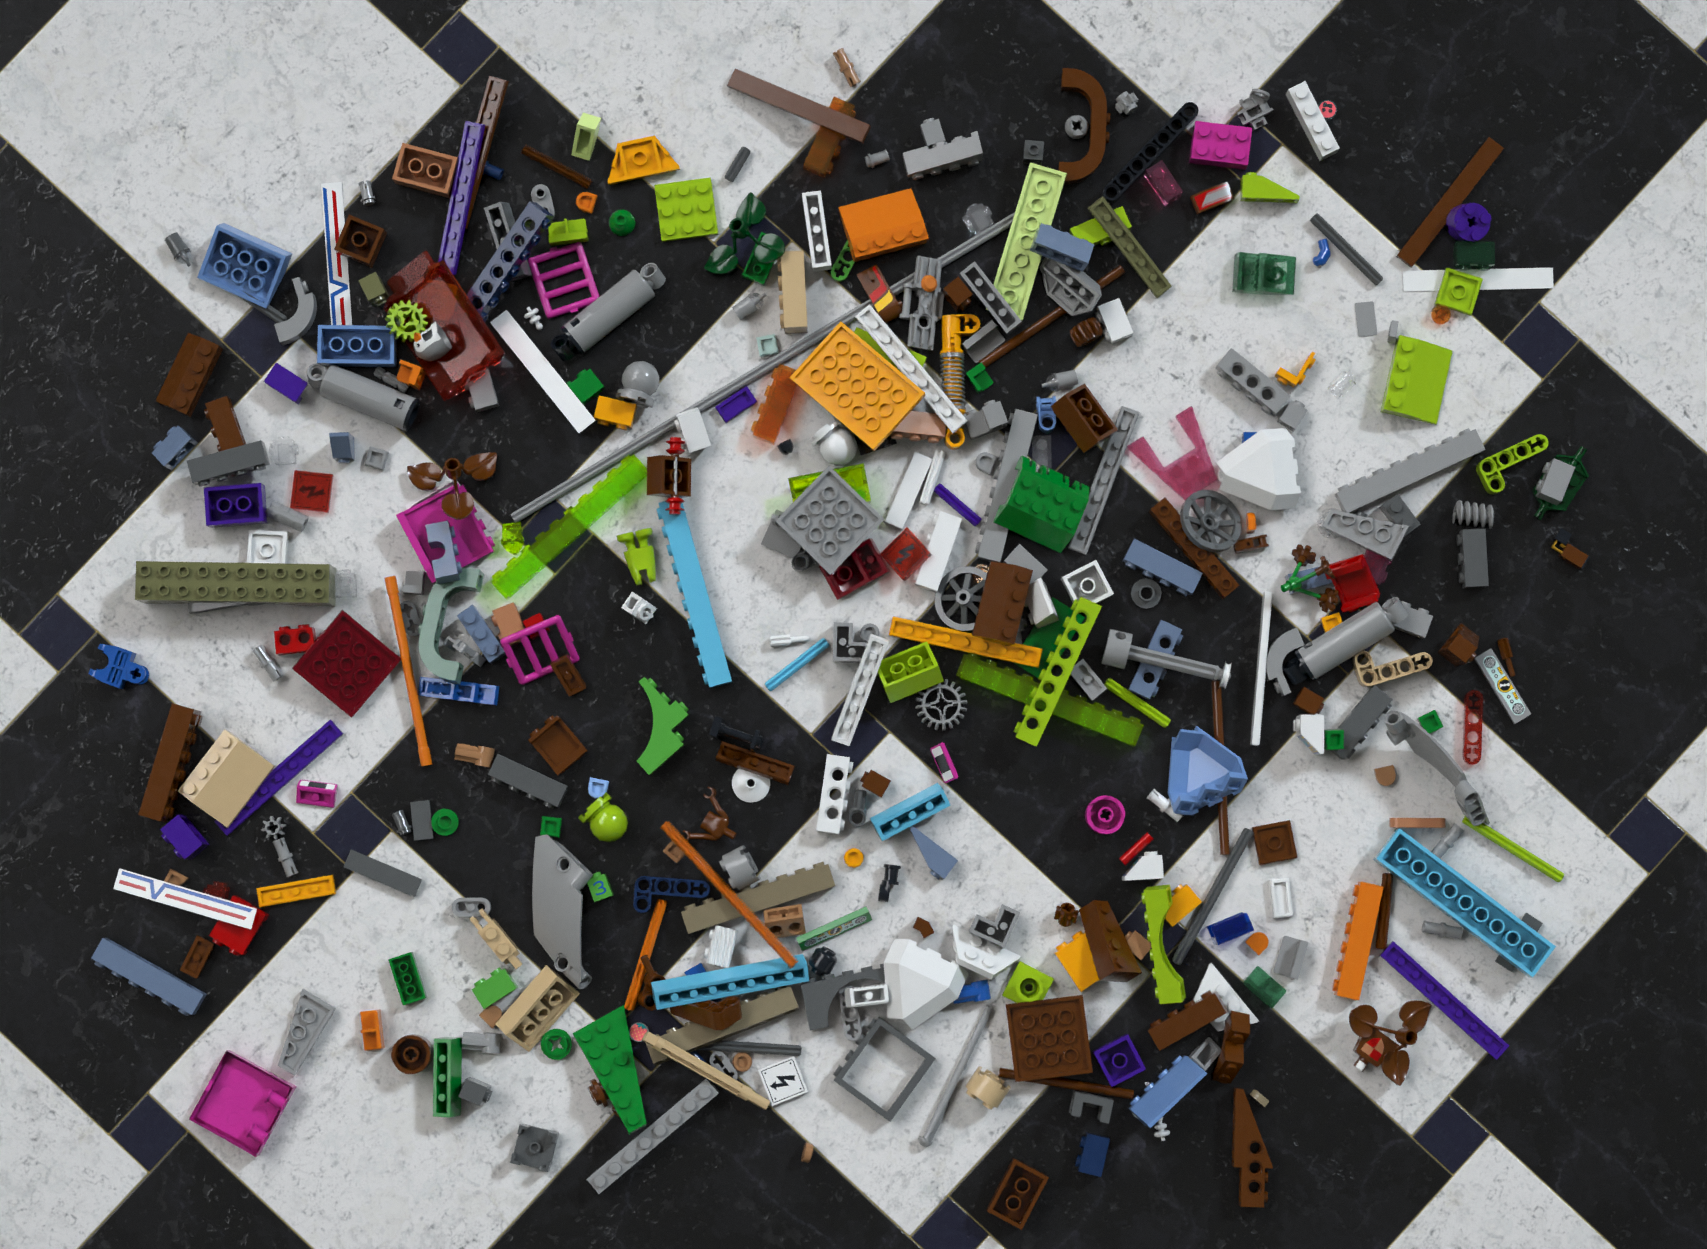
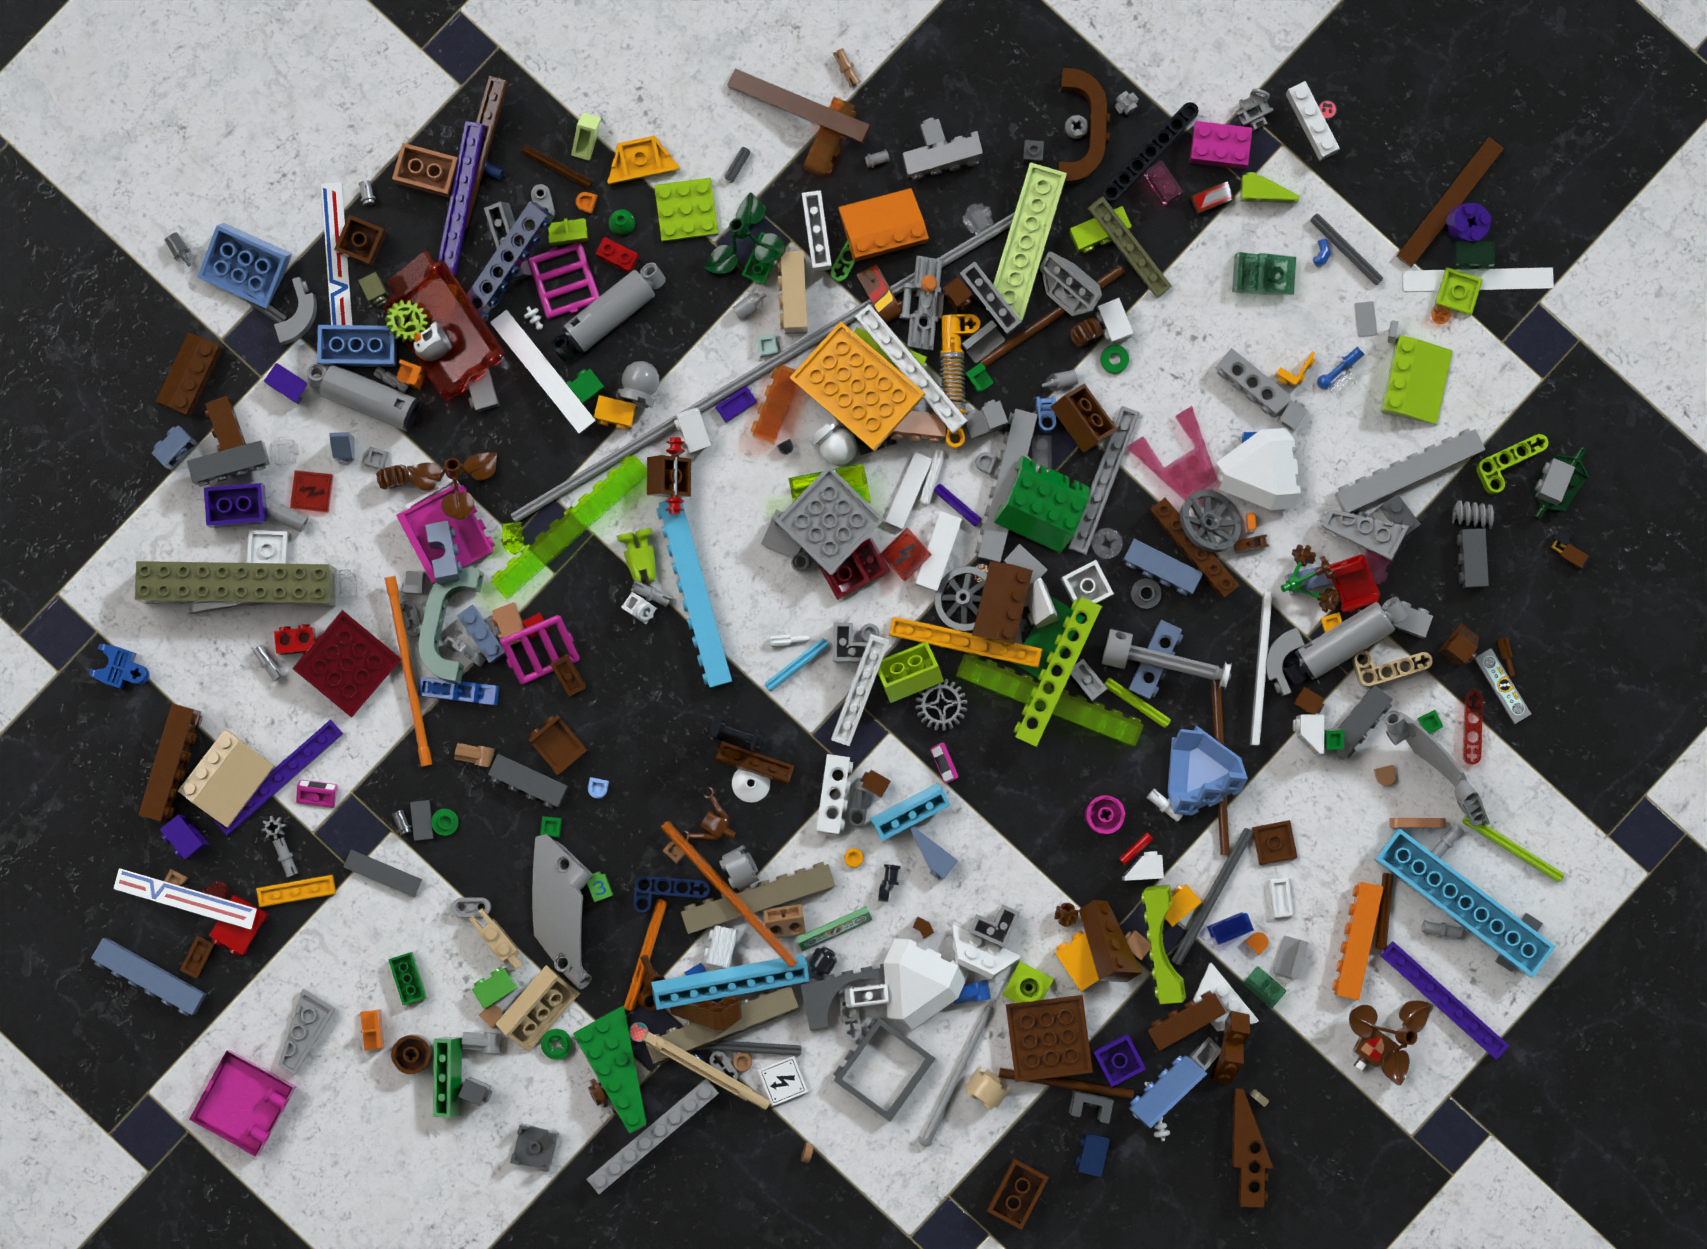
lime tile [578,792,628,842] -> none
bright green arch [637,677,689,776] -> none
sand blue brick [1030,223,1094,272] -> none
none -> reddish brown gear [376,464,410,490]
none -> red brick [595,237,639,273]
none -> light grey pin [631,580,671,607]
none -> clear gear [1092,528,1123,559]
none -> green piece [1100,345,1129,374]
none -> blue pin [1317,346,1365,390]

